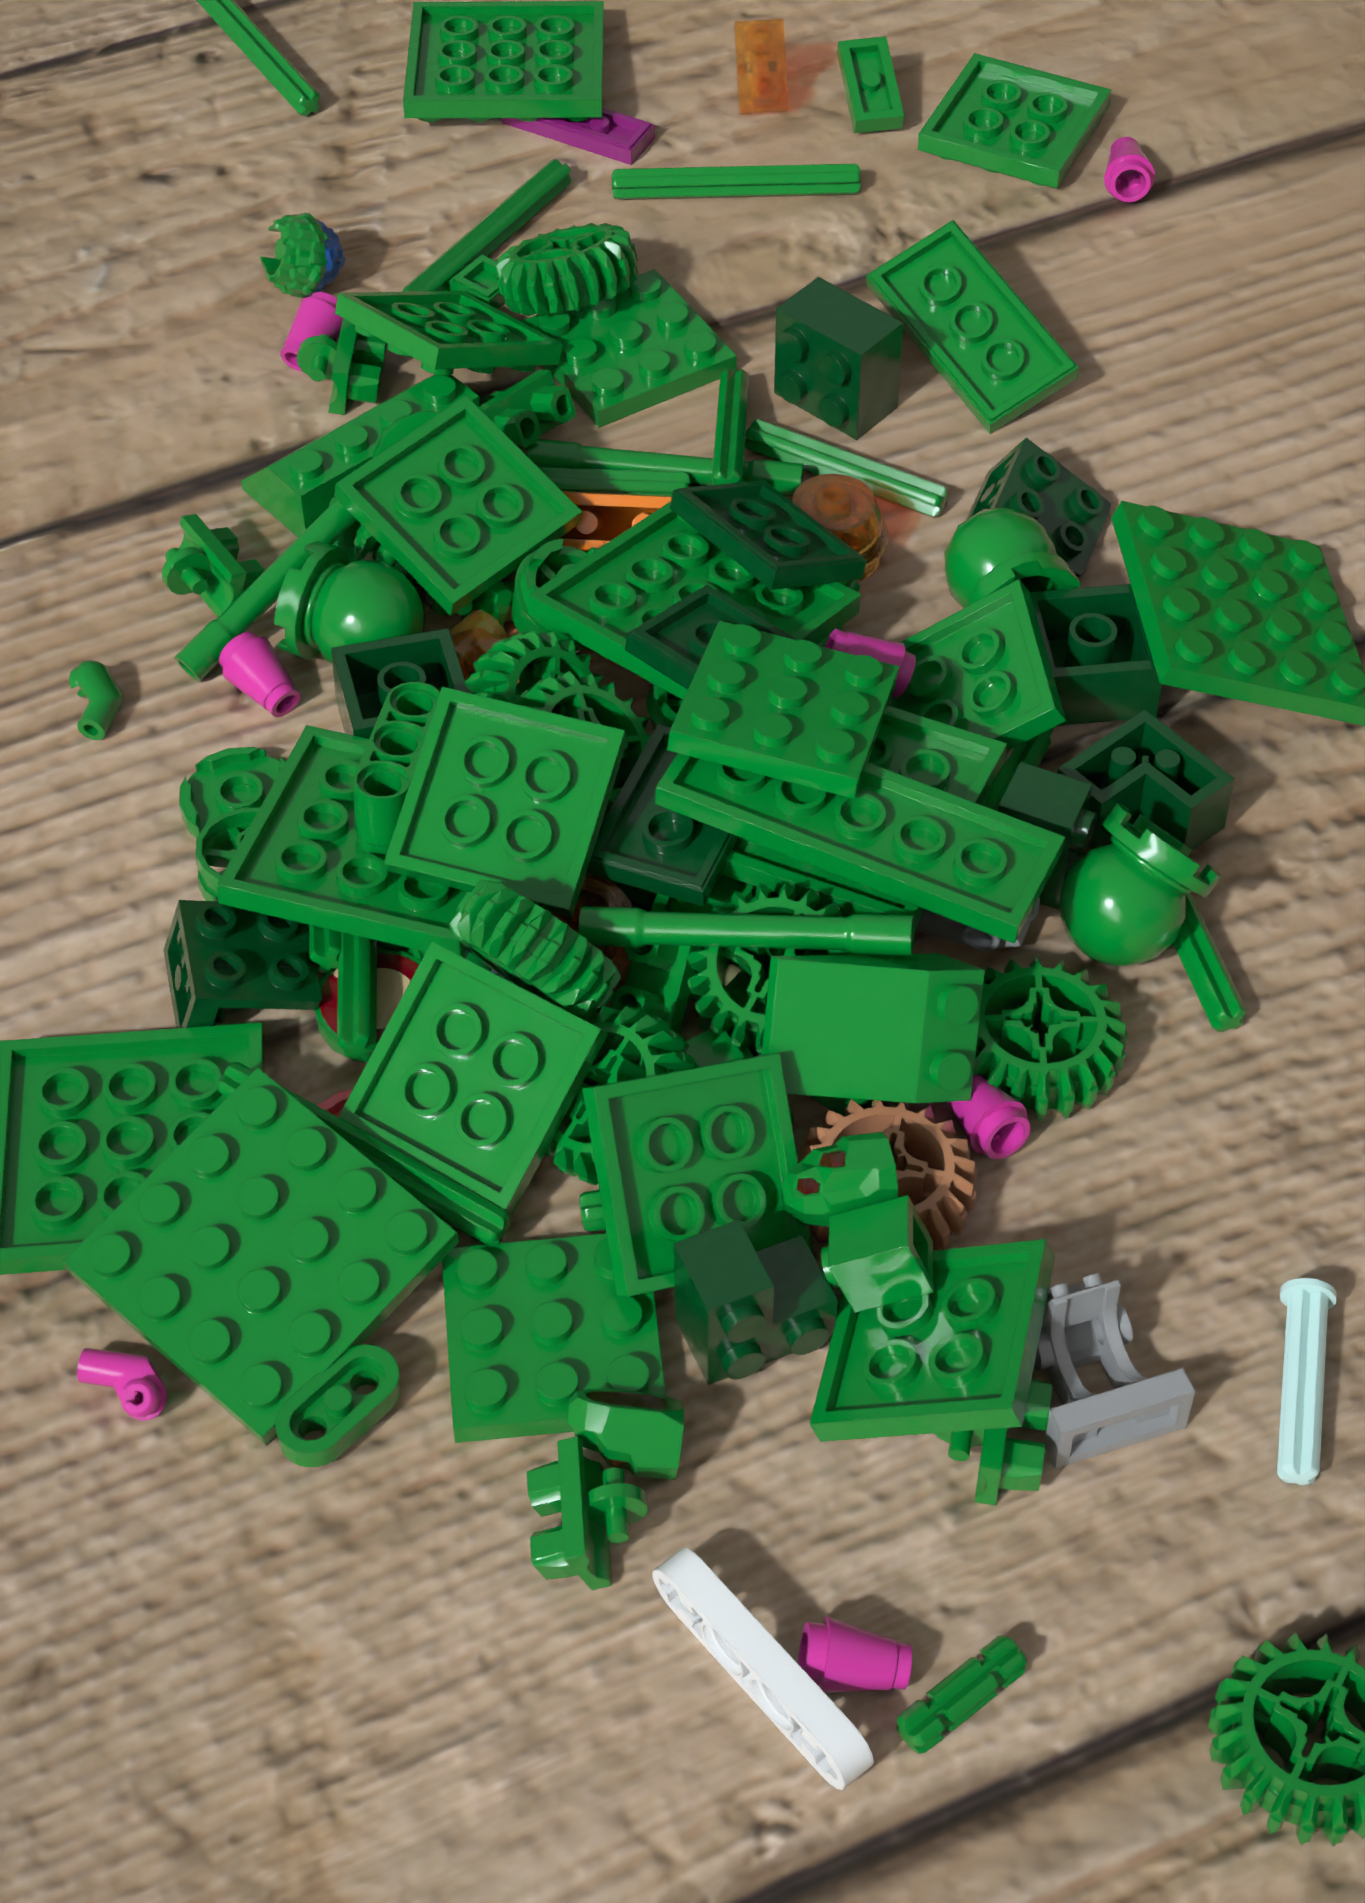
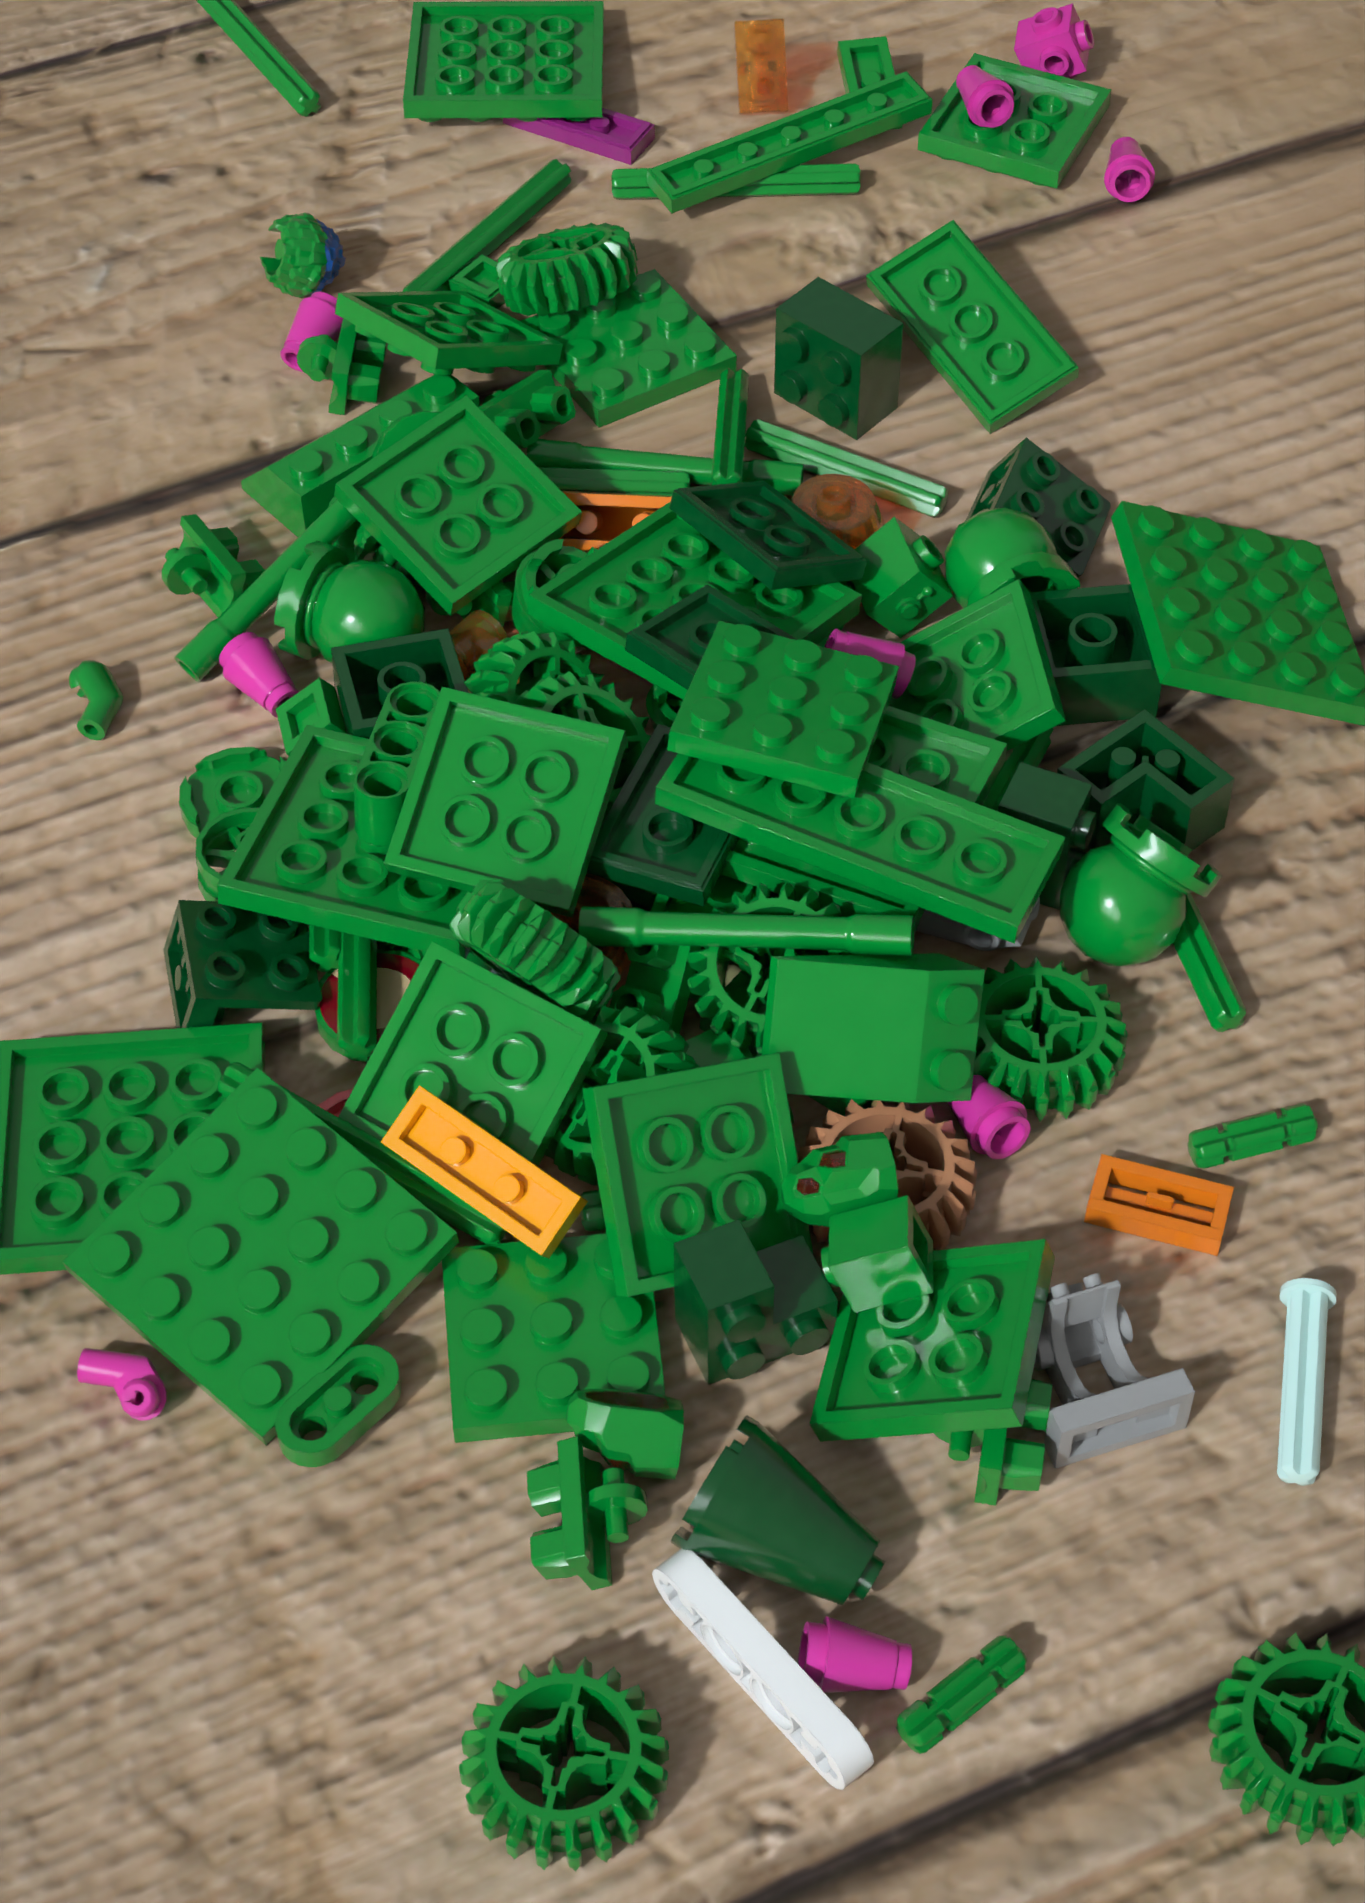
none -> green plate [276,677,346,756]
none -> light orange plate [381,1085,588,1259]
none -> green gear [459,1656,669,1871]
none -> green tile [647,71,933,214]
none -> dark green cone [671,1415,886,1605]
none -> green head [852,516,953,638]
none -> dark pink cone [956,65,1014,128]
none -> dark pink brick [1014,3,1094,79]
none -> orange tile [1084,1154,1234,1256]
none -> green axle [1187,1103,1318,1169]

